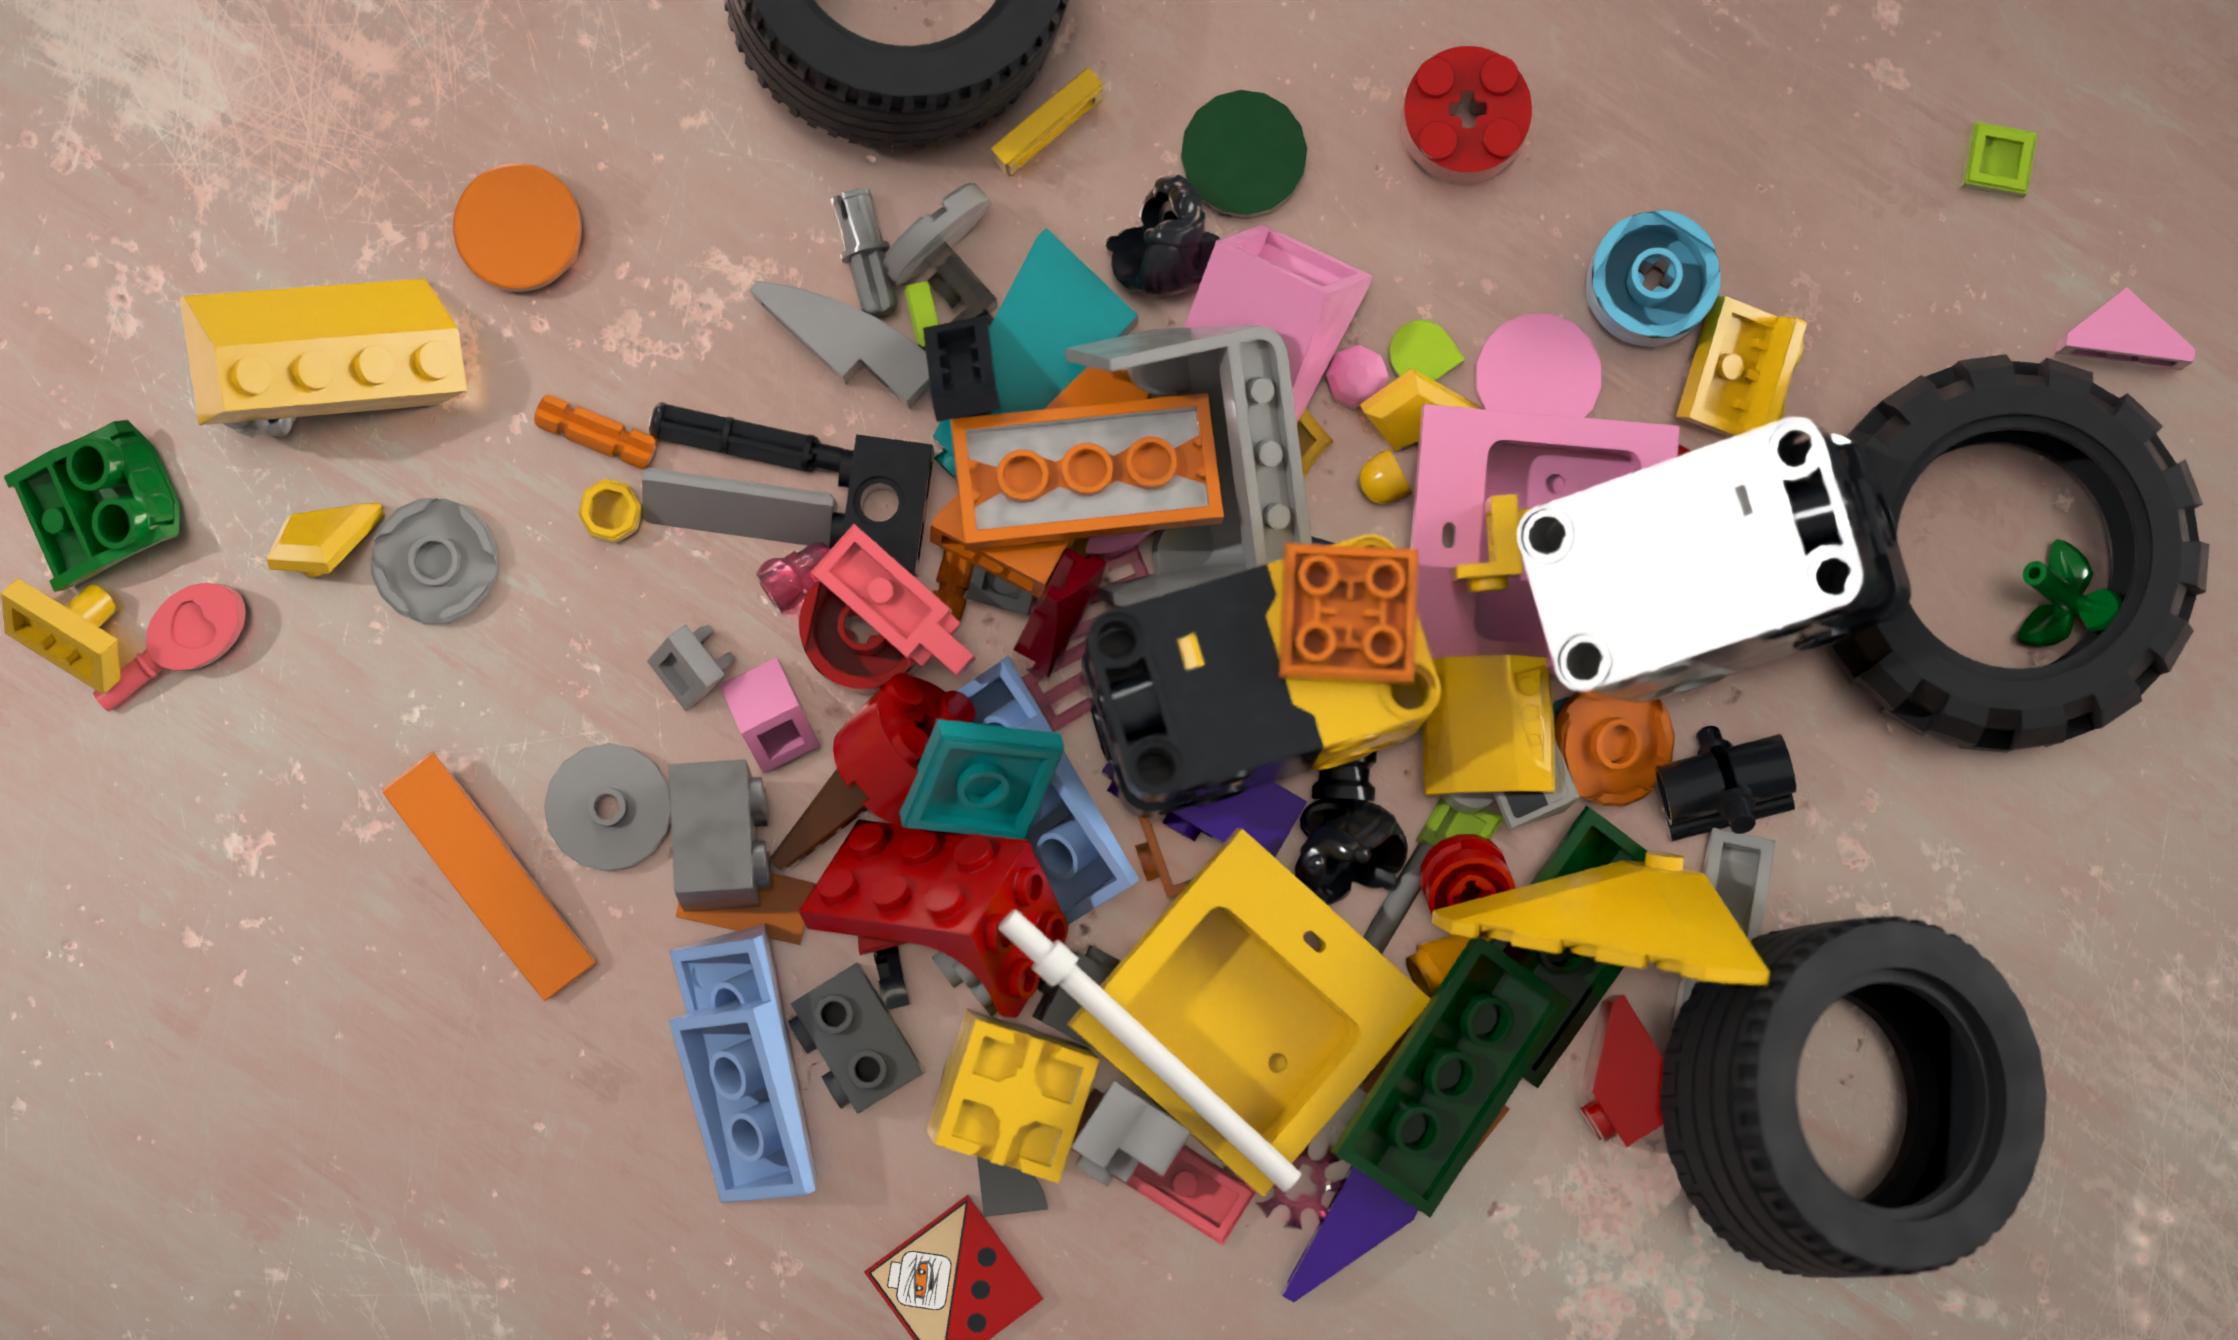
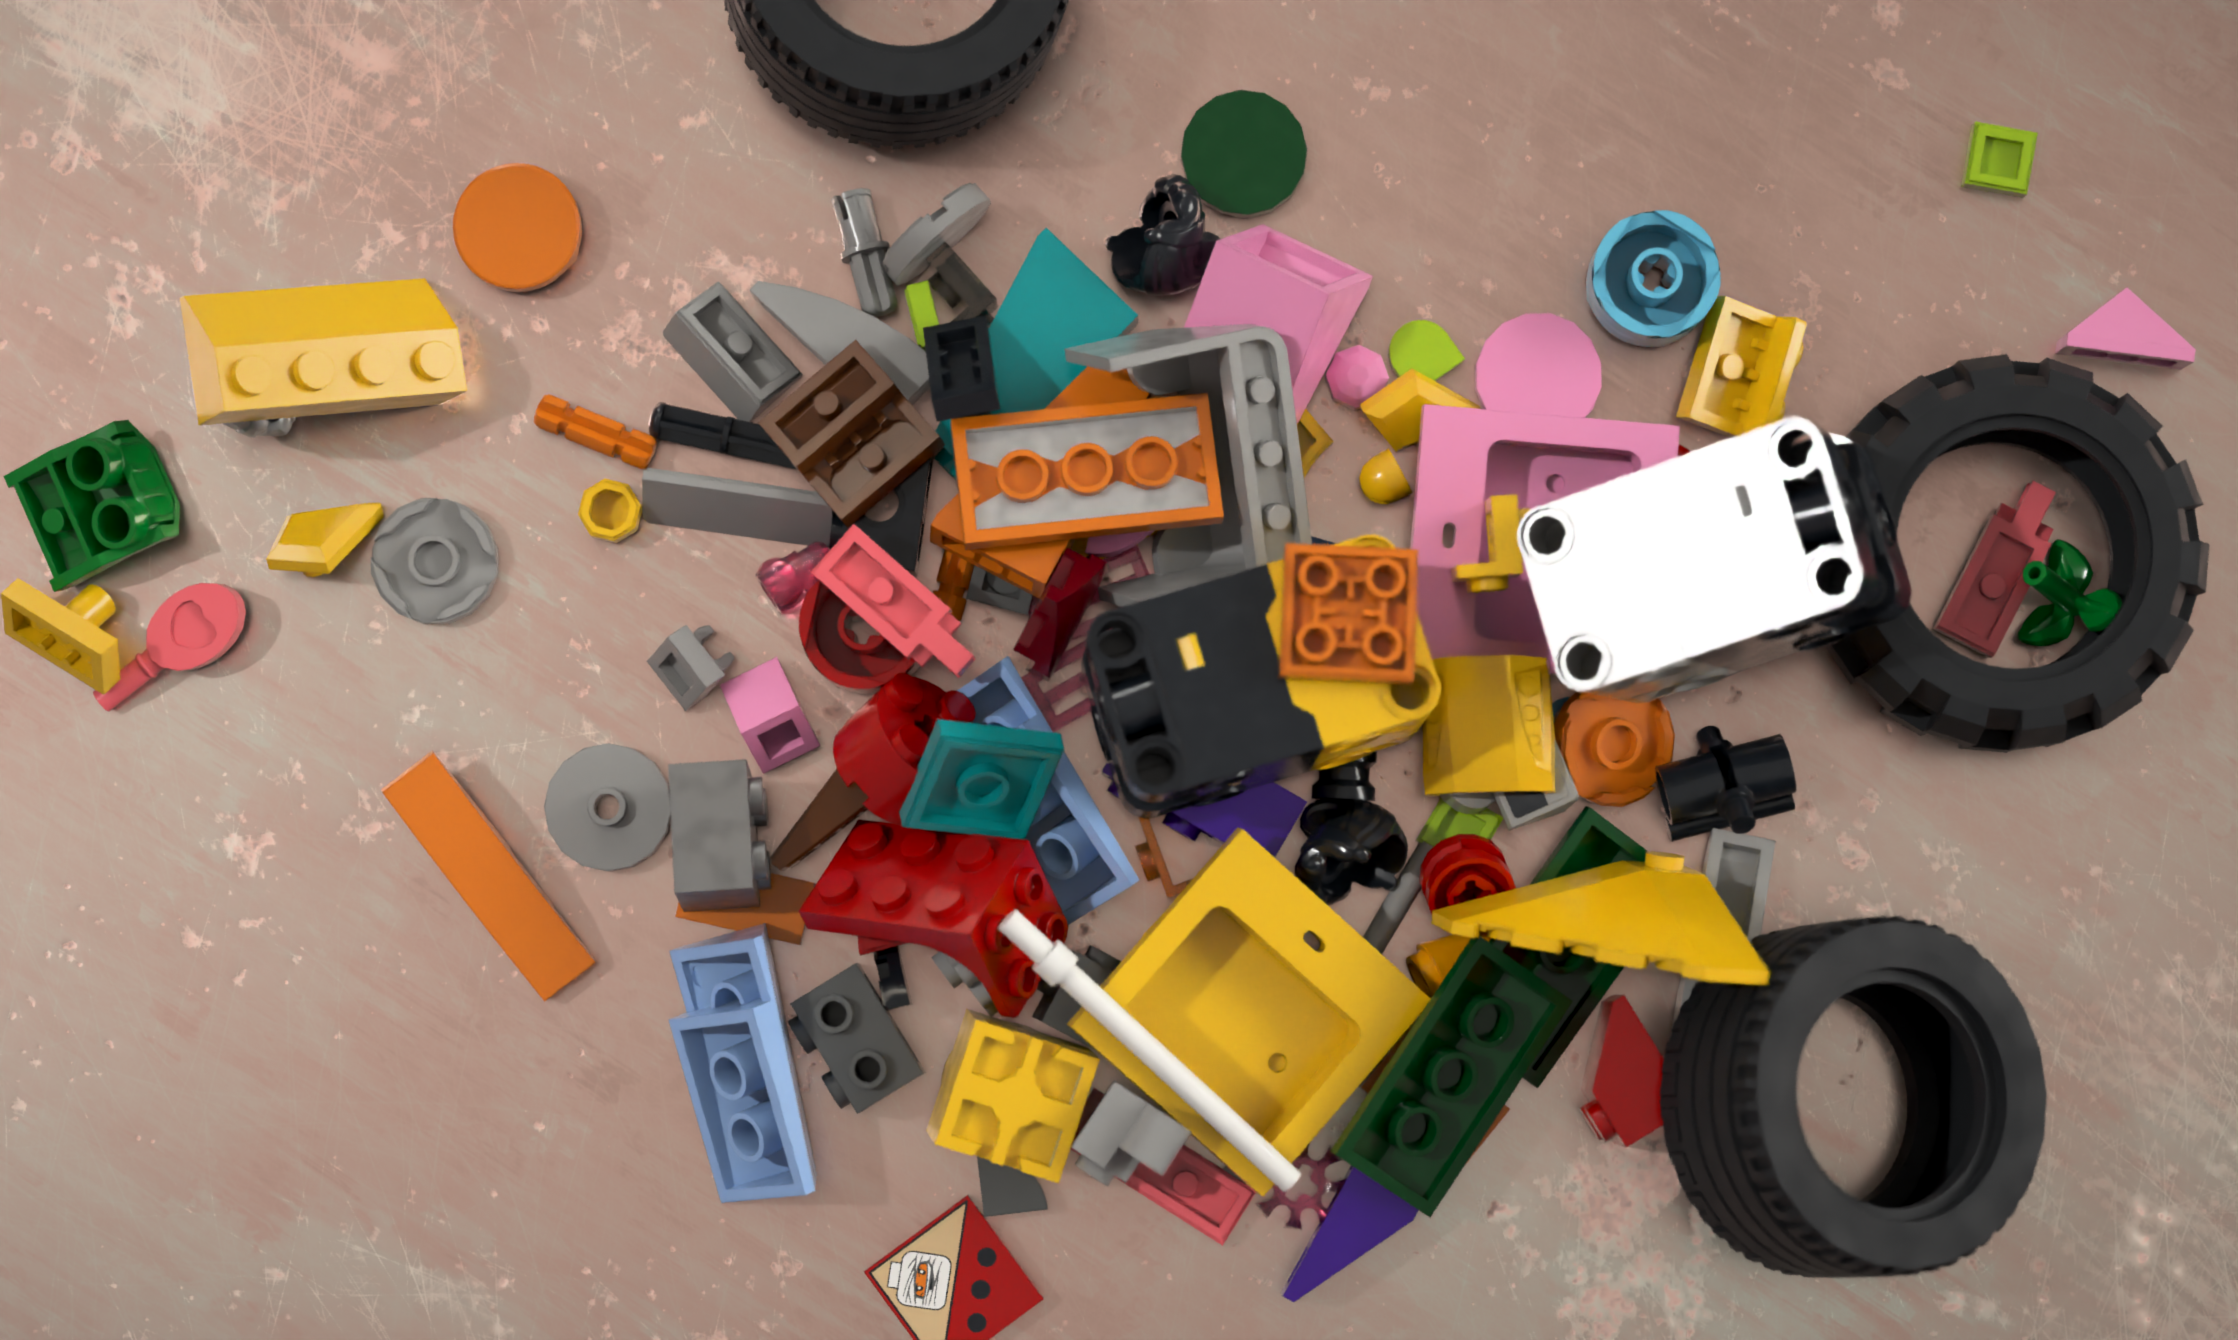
yellow tile [991,67,1103,175] -> none
red brick [1400,46,1532,185] -> none
none -> light grey slope [663,281,803,422]
none -> reddish brown slope [758,339,945,528]
none -> coral hinge [1933,481,2056,658]

